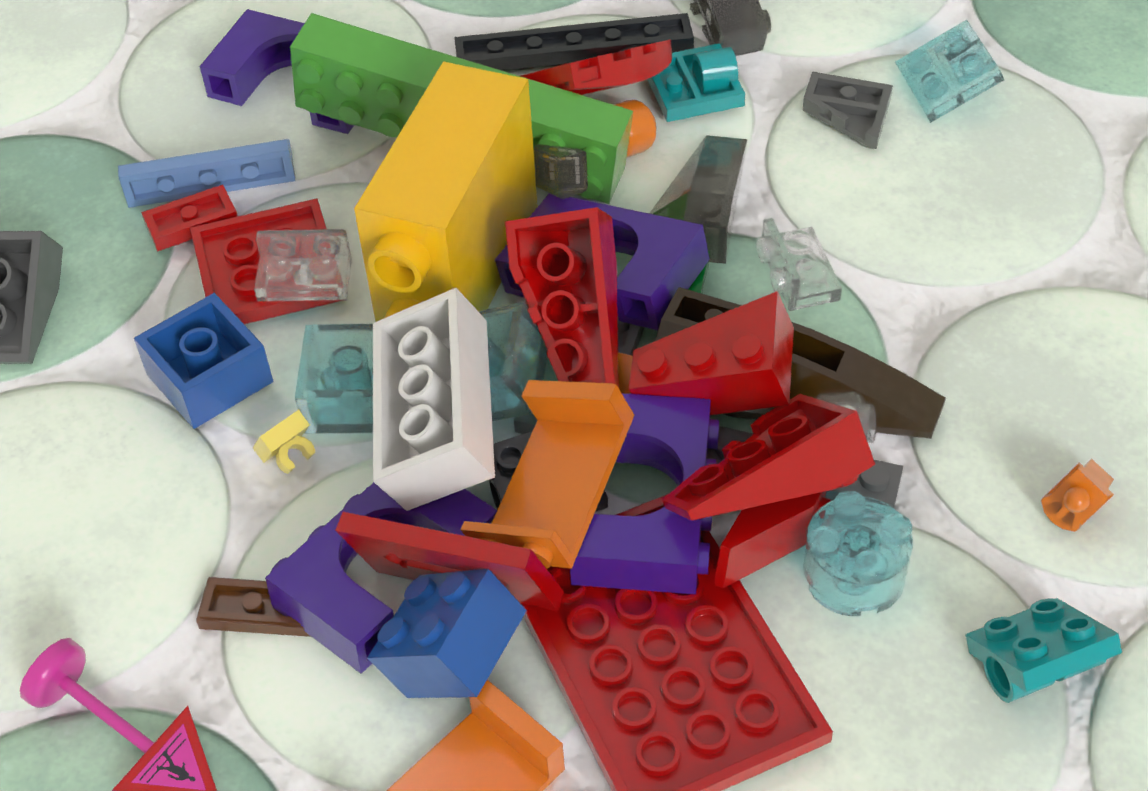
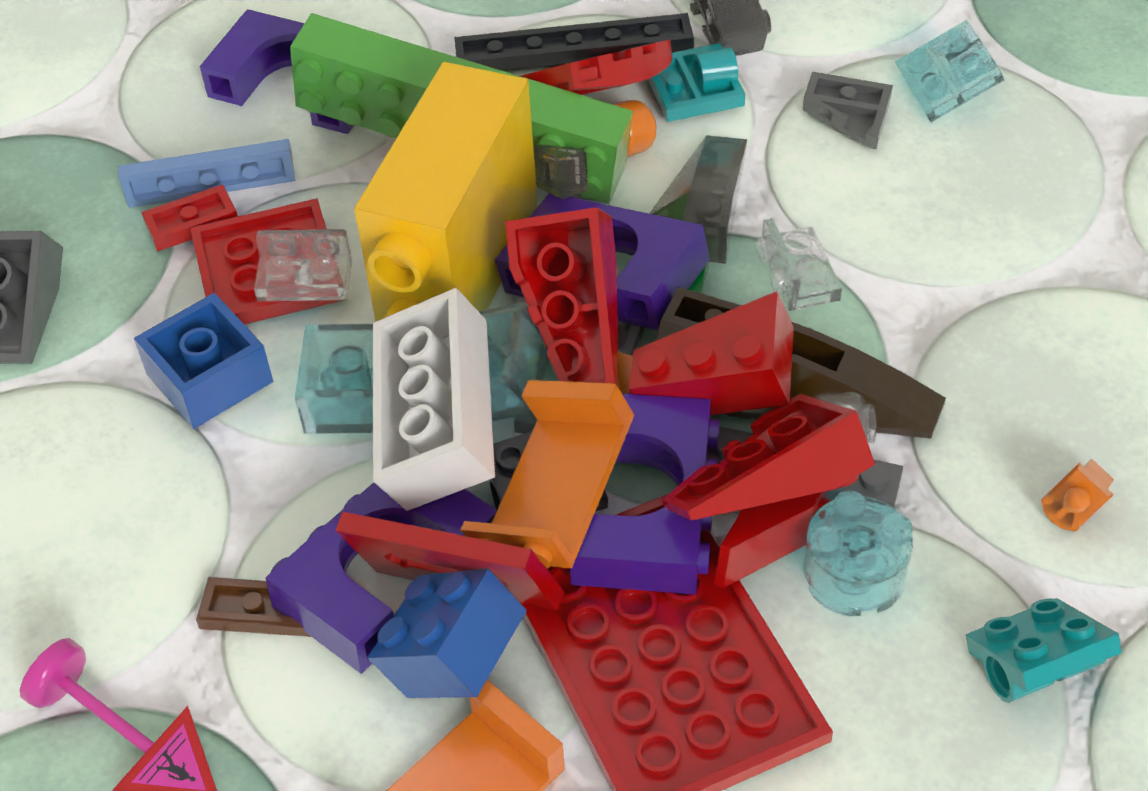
light yellow tile [253,409,315,474] -> none

